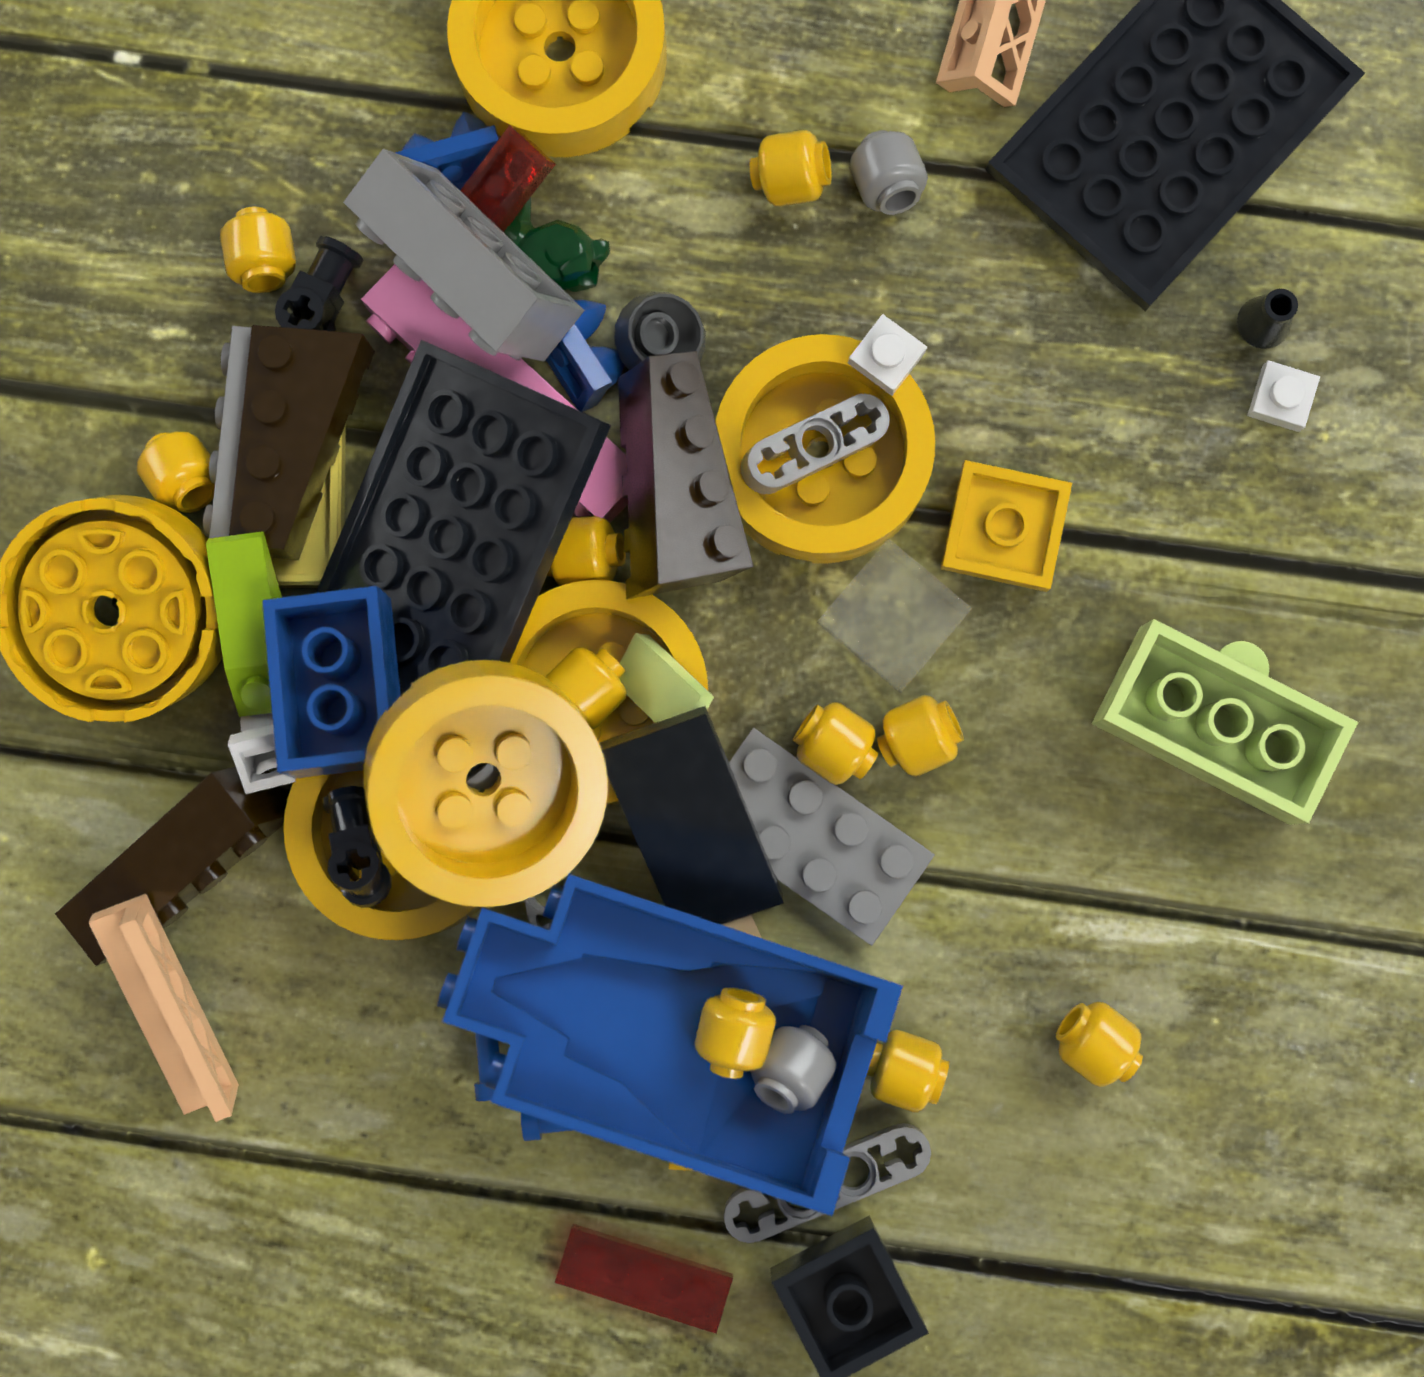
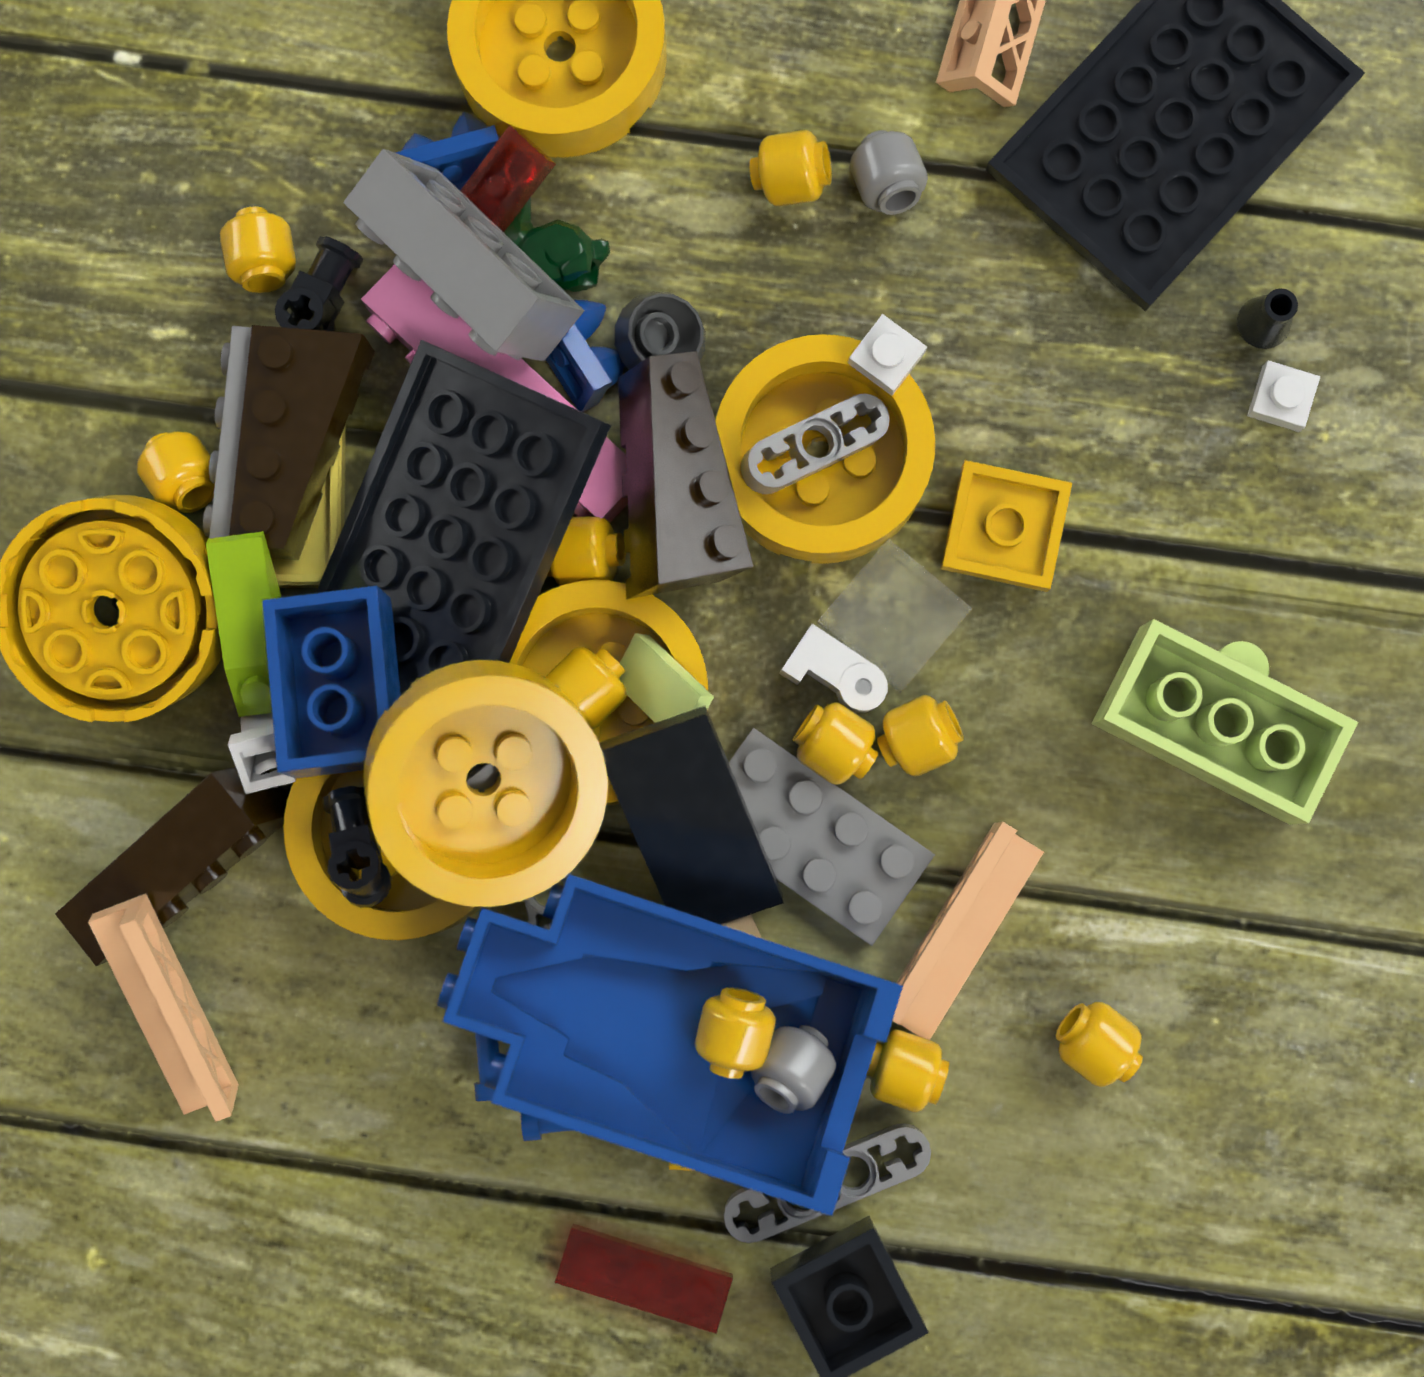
none -> white leg [779,624,888,713]
none -> light nougat fence [893,822,1044,1040]

